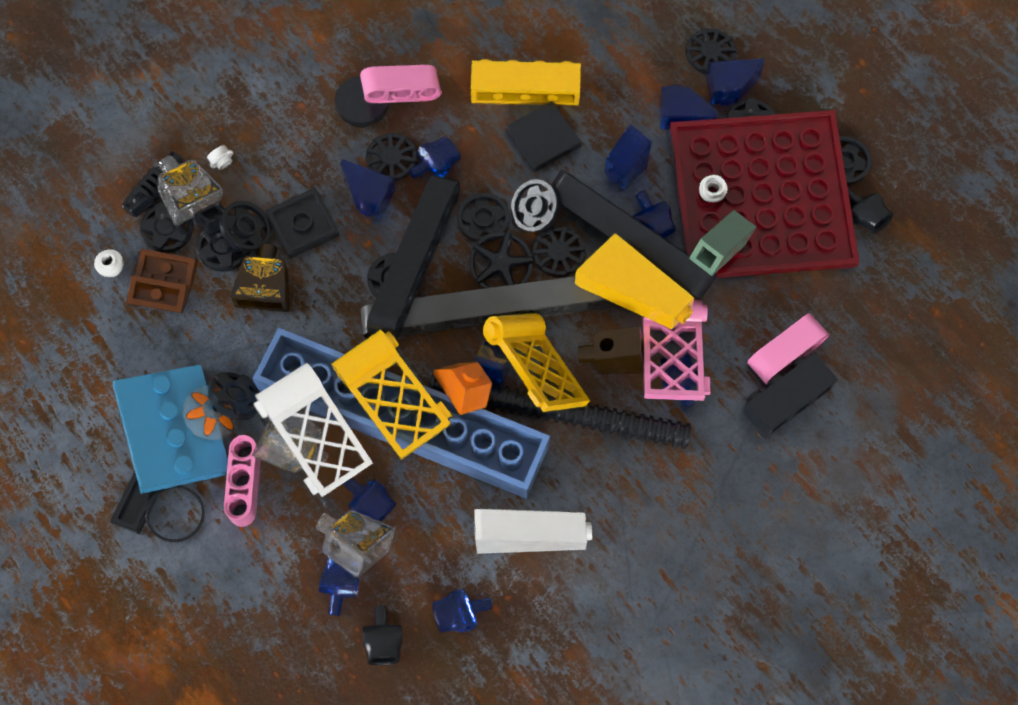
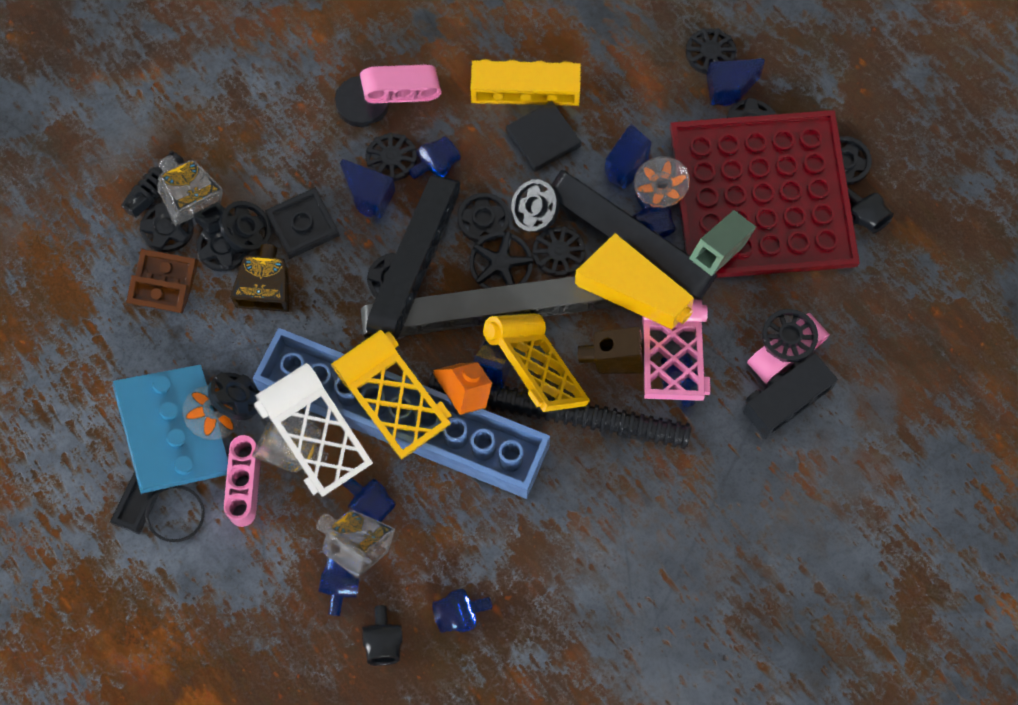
white plate [94,249,124,277] -> none
white plate [207,145,233,170] -> none
white slope [475,509,592,554] -> none
clear blue slope [659,85,718,129] -> none
white plate [699,175,728,203] -> none
none -> clear dish [634,157,690,207]
none -> black wheel [762,309,818,362]

